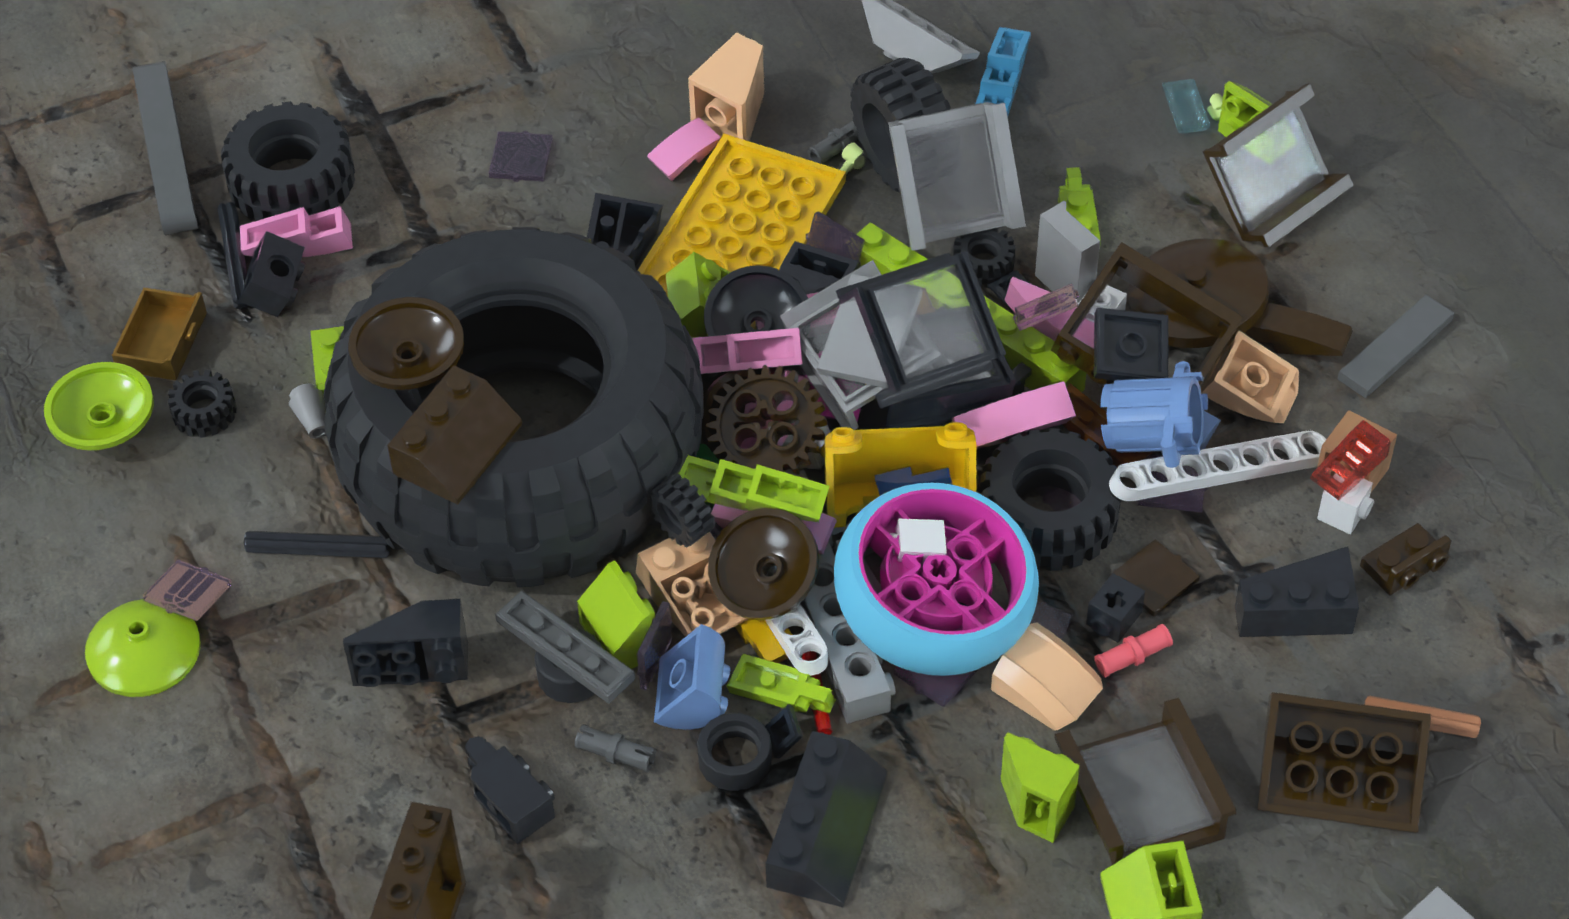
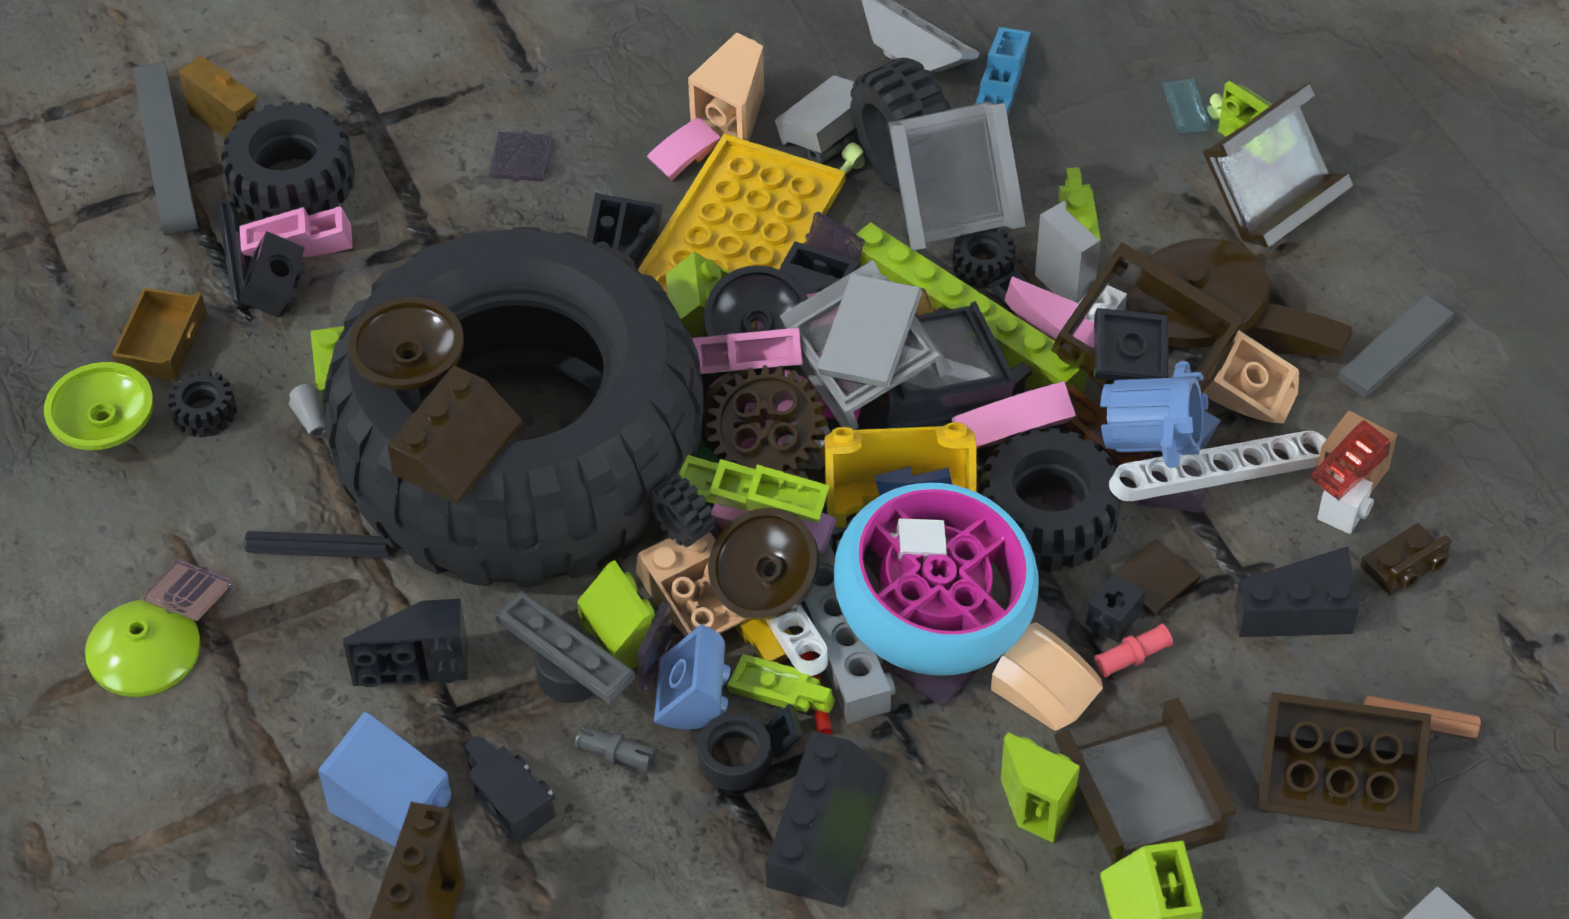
piece [836,251,1006,409] -> none
clear purple piece [1012,284,1080,331] -> none
none -> pearl gold container [178,55,258,139]
none -> medium blue slope [318,711,452,847]
none -> light grey container [775,75,856,153]

